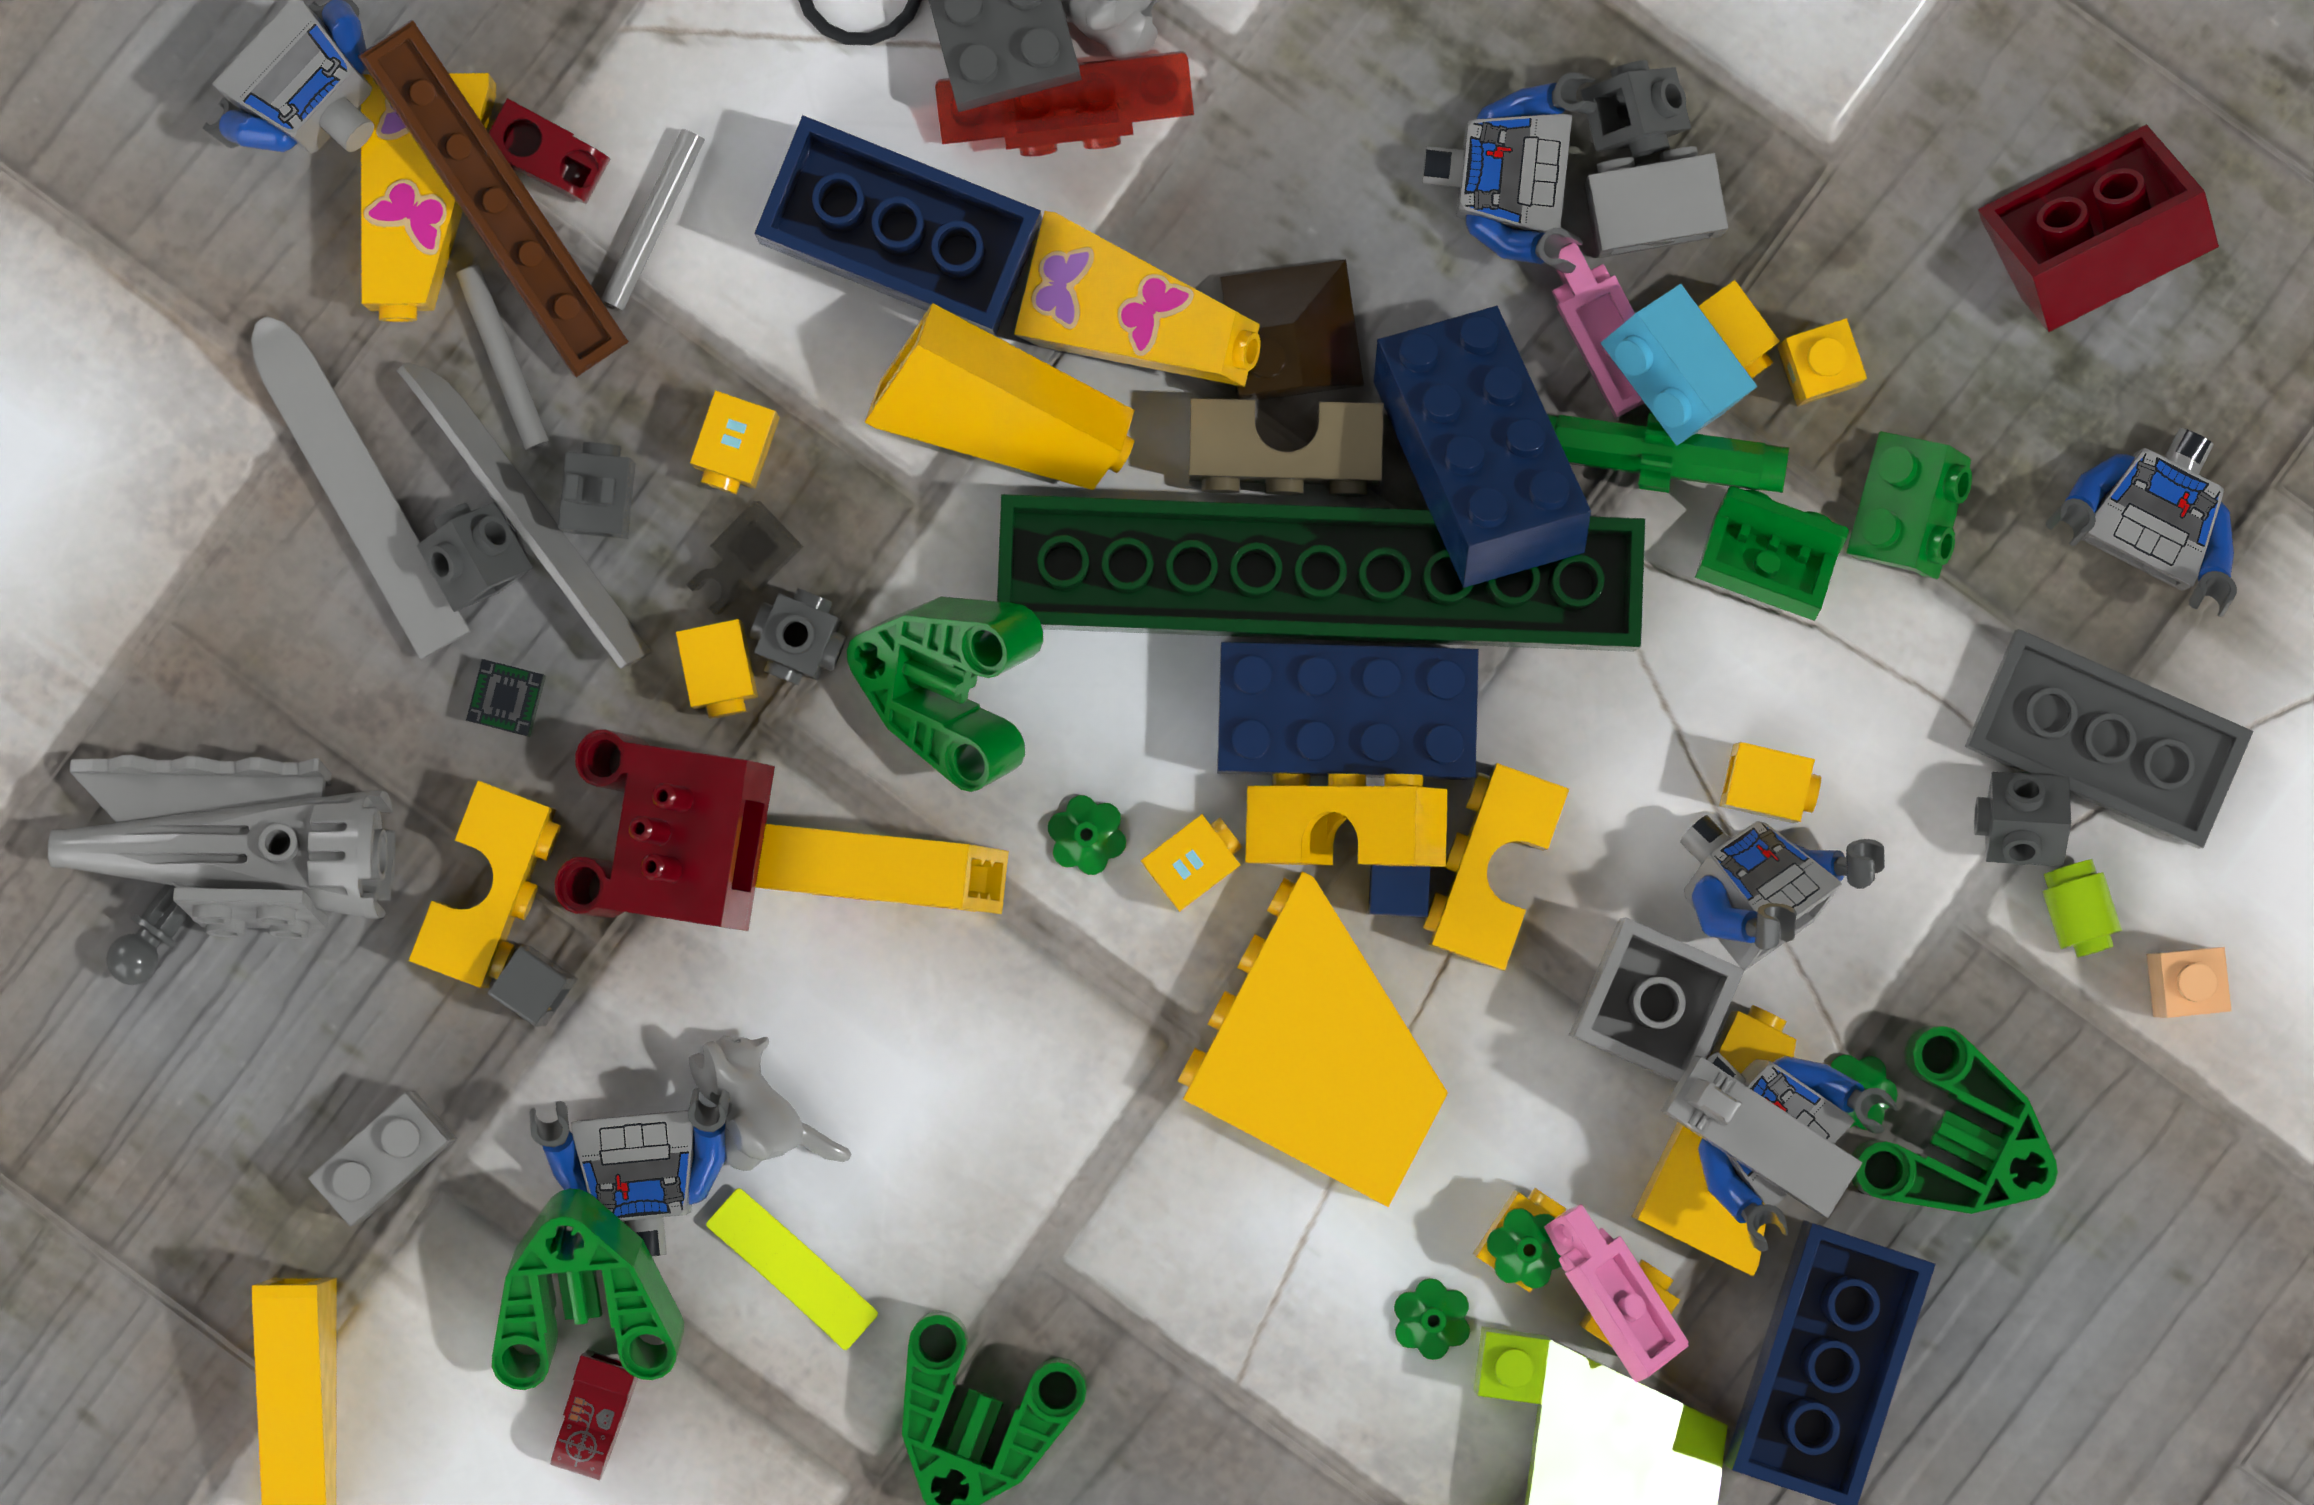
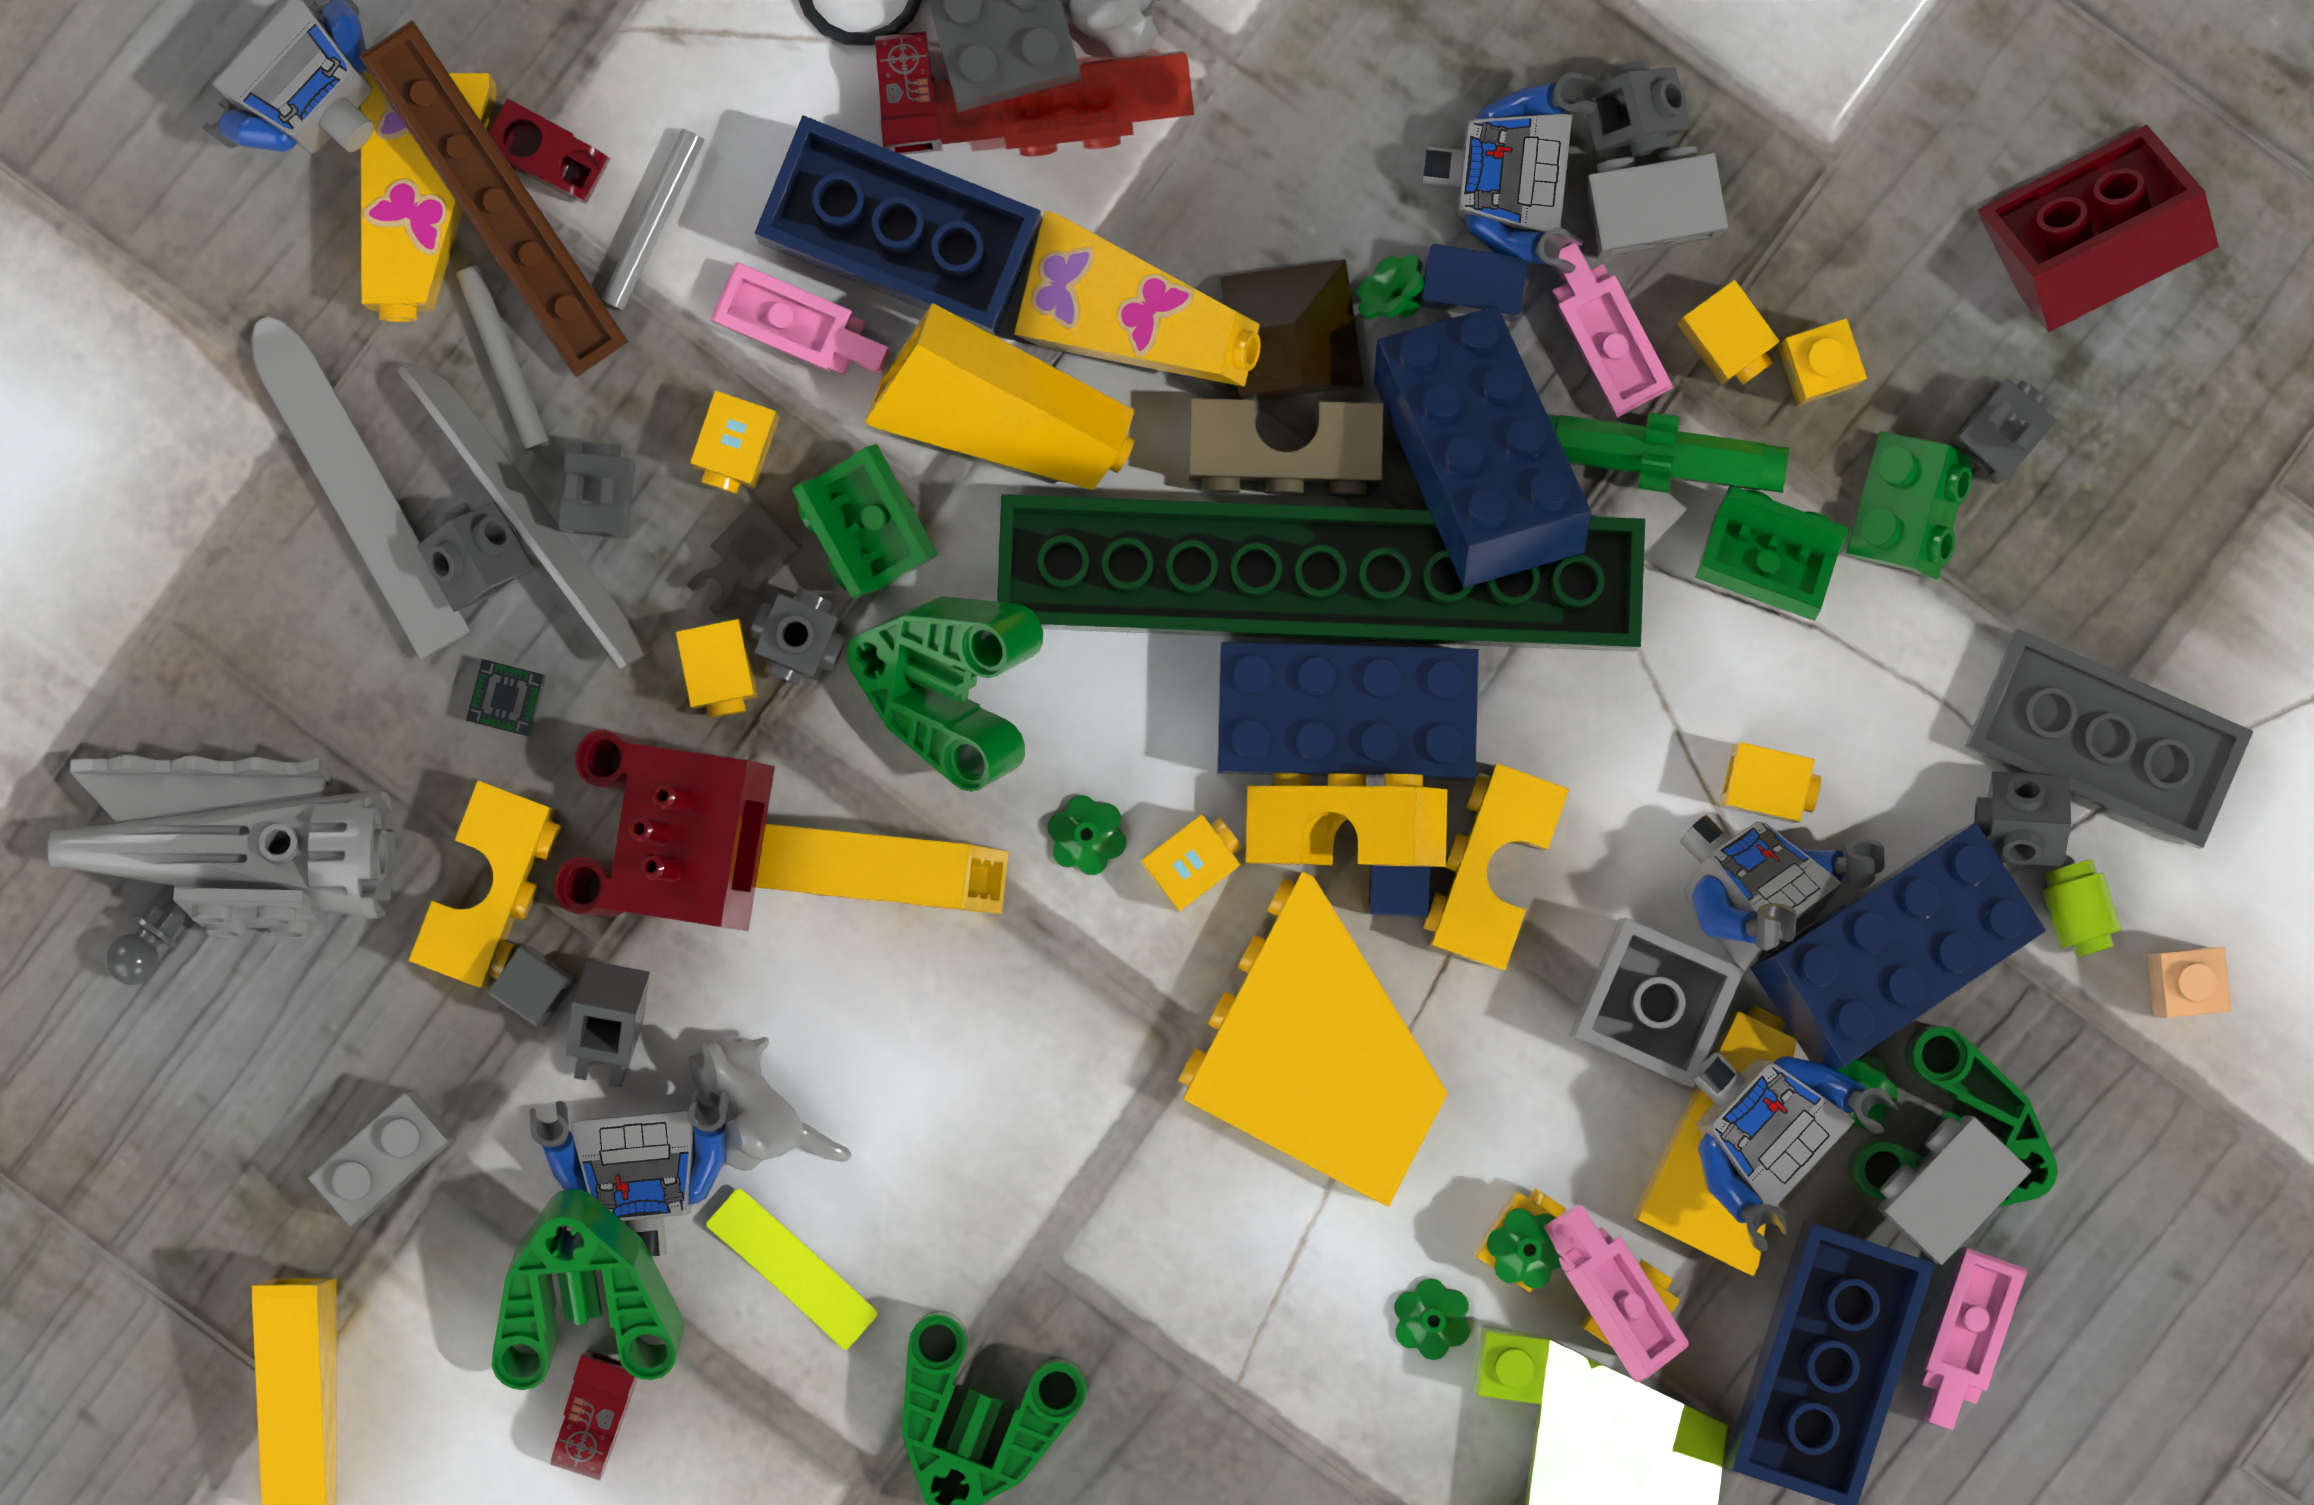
medium azure brick [1601,284,1758,446] -> none
light grey hinge [1661,1056,1862,1218] -> none
torso [2046,428,2237,617] -> none
none -> dark grey brick [566,960,650,1087]
none -> bright pink hinge [710,262,891,375]
none -> green bracket [792,444,938,599]
none -> dark red leg [875,31,943,155]
none -> green plant [1356,254,1425,320]
none -> dark blue piece [1420,244,1528,322]
none -> dark blue brick [1750,822,2046,1070]
none -> light grey brick [1877,1115,2031,1265]
none -> bright pink hinge [1920,1247,2027,1430]
none -> dark grey brick [1949,379,2057,484]

